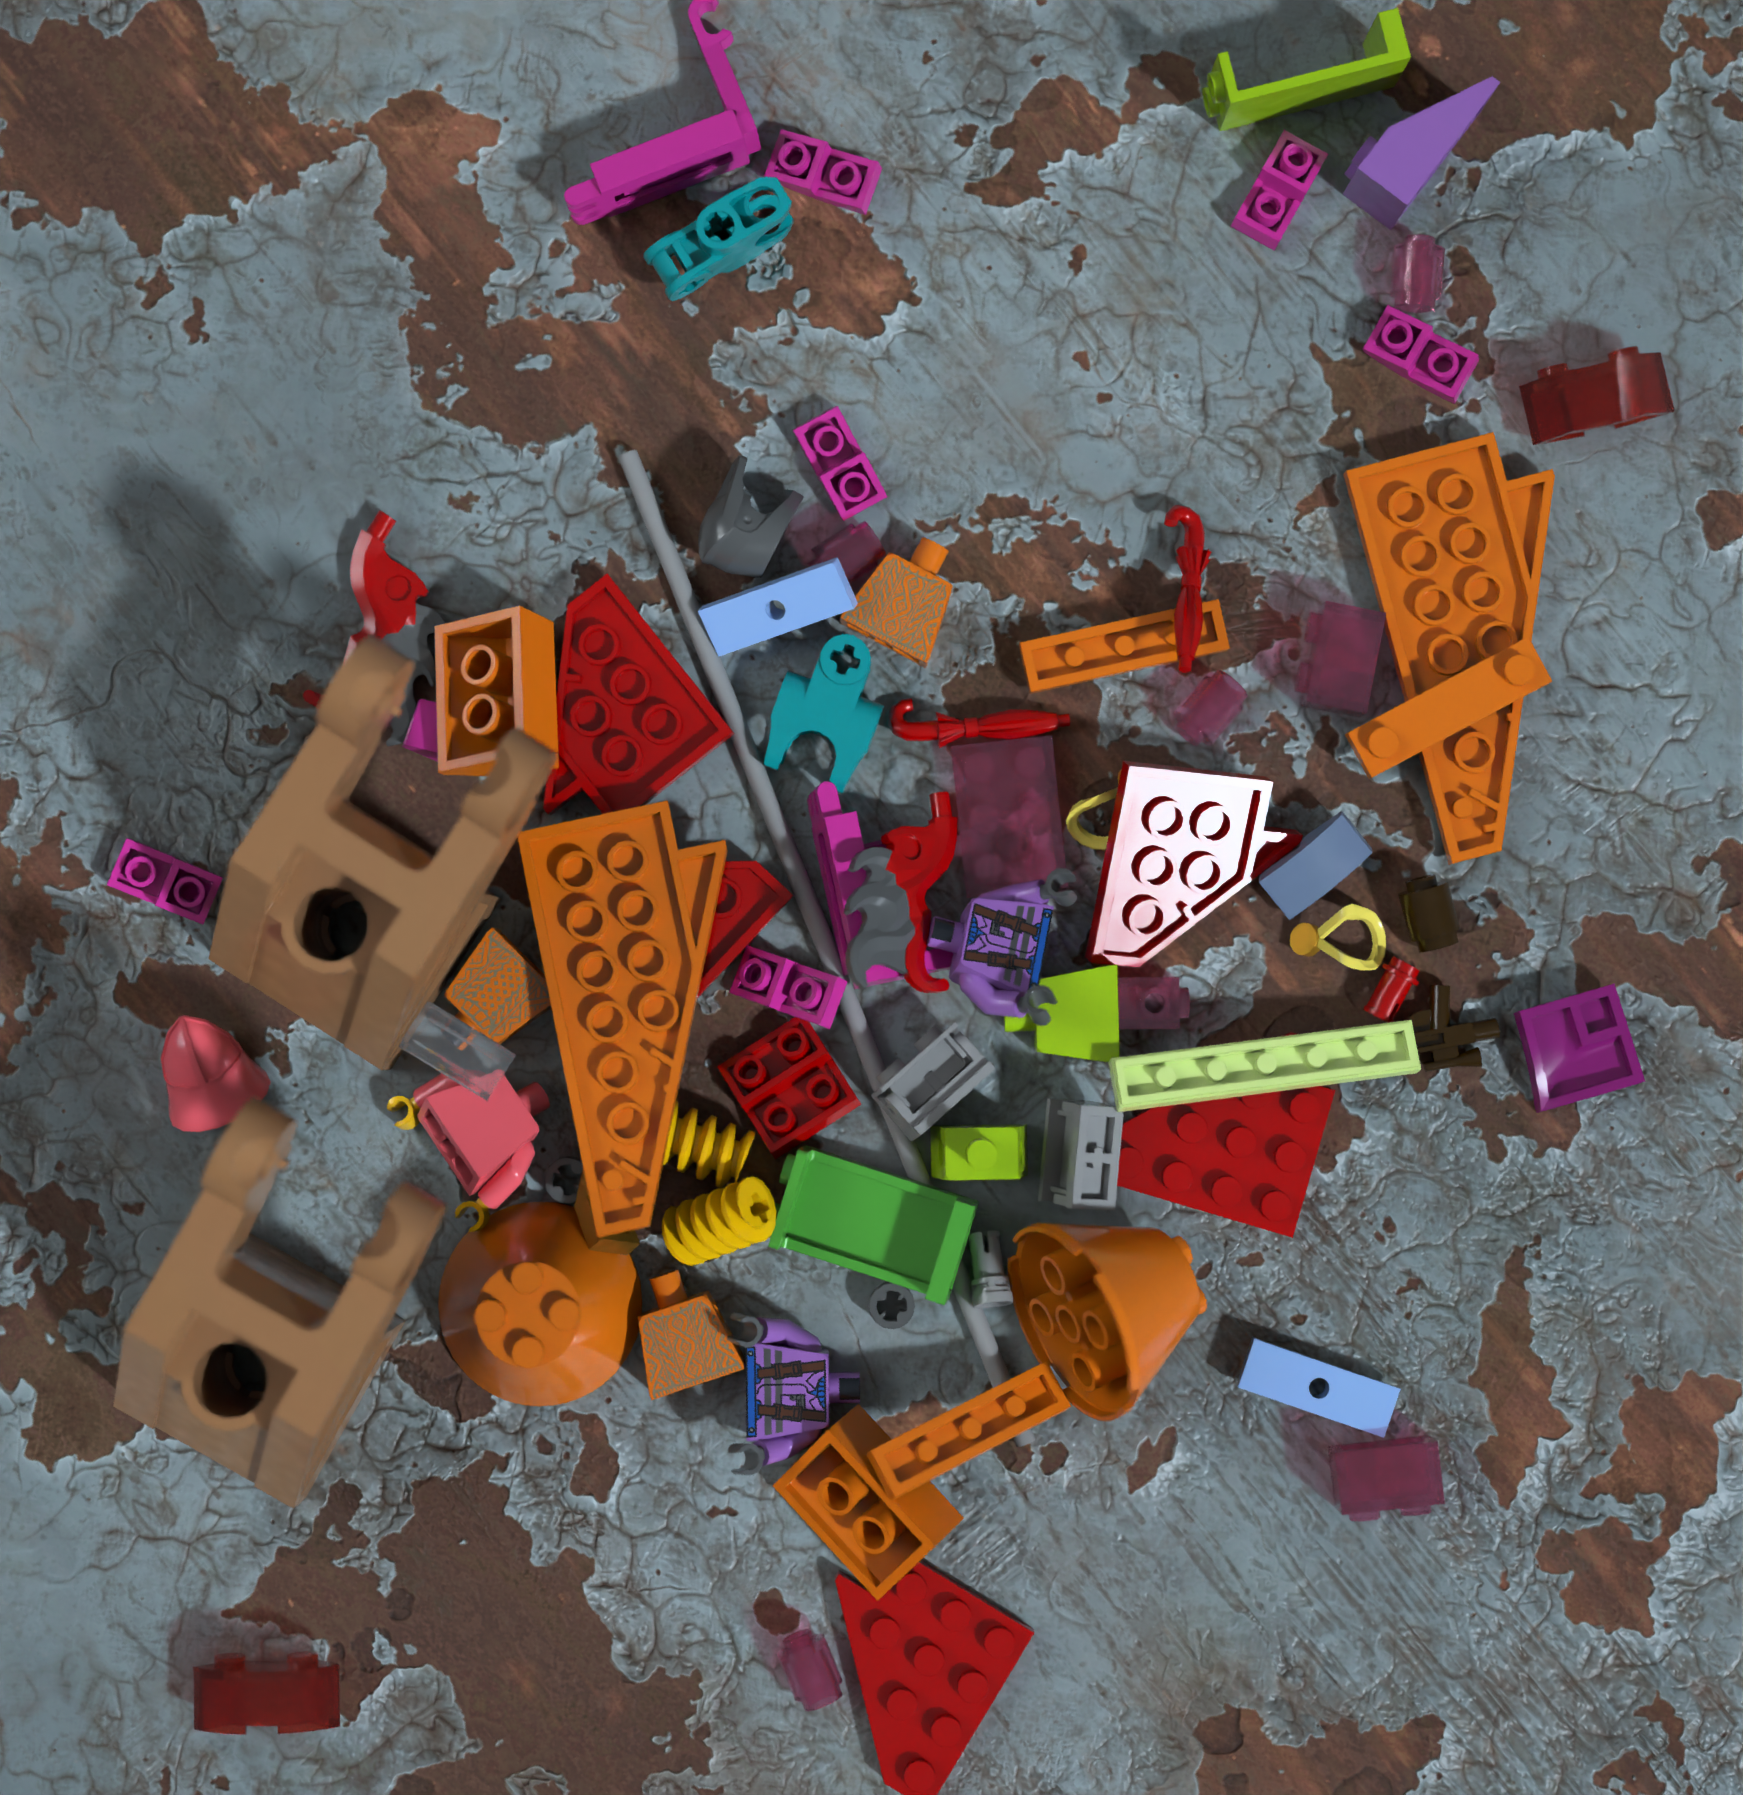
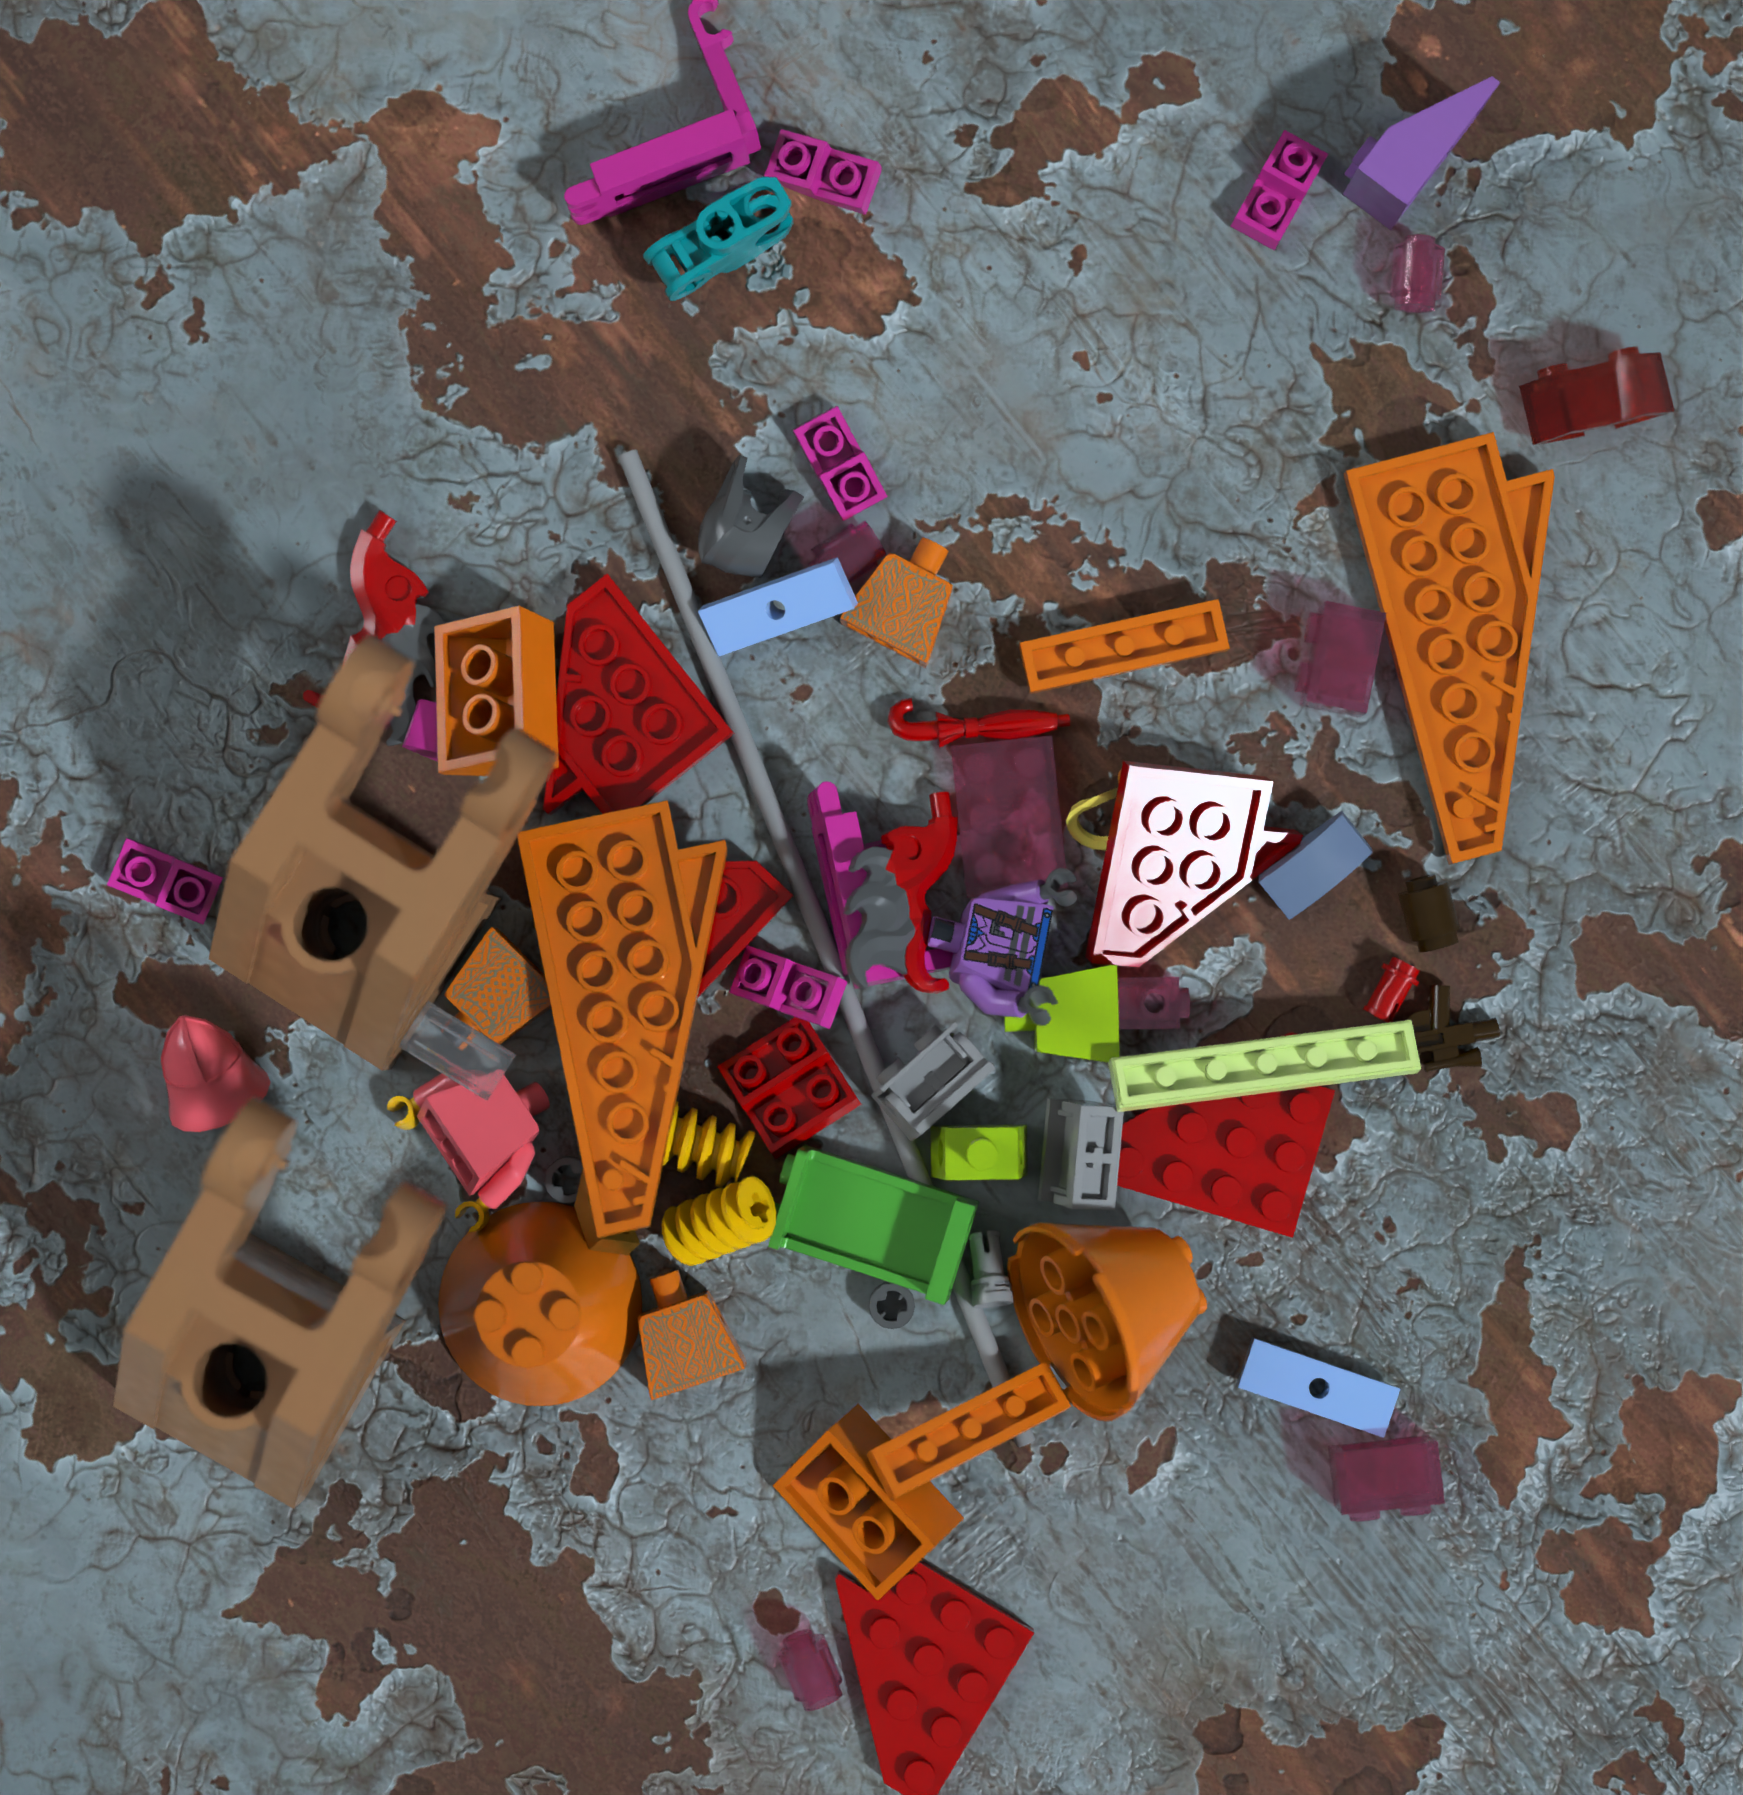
clear red brick [193,1651,340,1735] -> none
torso [727,1312,860,1475] -> none
teal piece [763,634,884,794] -> none
red piece [1164,505,1211,673] -> none
clear pink brick [1173,670,1248,747] -> none
lime panel [1202,8,1411,131] -> none
light yellow piece [1290,904,1386,971] -> none
orange plate [1345,637,1552,779] -> none
dark pink slope [1363,305,1479,404] -> none
magenta plate [1513,984,1646,1113] -> none

